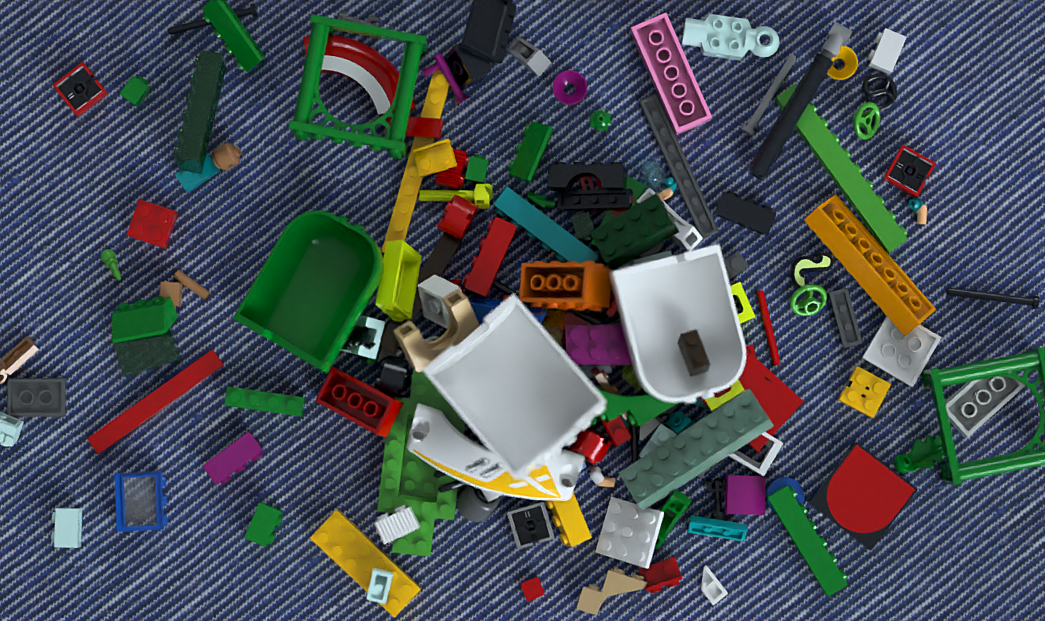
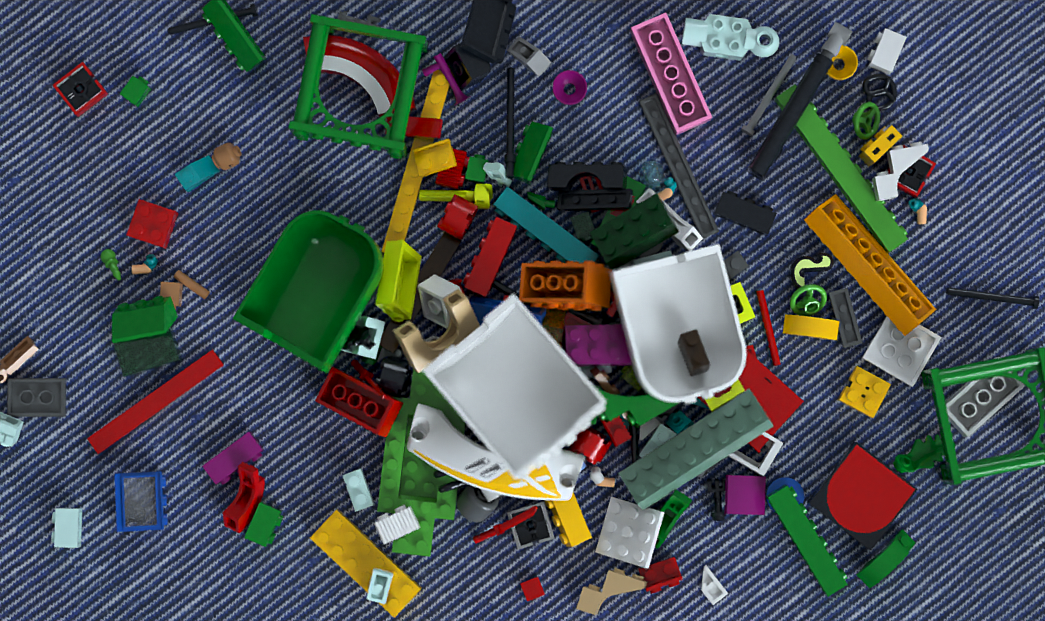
clear green brick [173,50,226,174] -> none
green brick [224,386,306,417] -> none
green plant [589,109,612,132] -> none
teal tile [687,515,748,541] -> none
none -> arm [132,254,158,274]
none -> red arch [222,462,265,533]
none -> light aqua brick [342,468,375,512]
none -> red sword [351,360,386,398]
none -> red sword [473,505,537,544]
none -> light aqua plate [483,162,512,187]
none -> black bar [504,67,516,179]
none -> yellow brick [783,314,839,340]
none -> green arch [856,529,915,589]
none -> yellow piece [859,125,902,167]
none -> white arch [872,142,929,201]

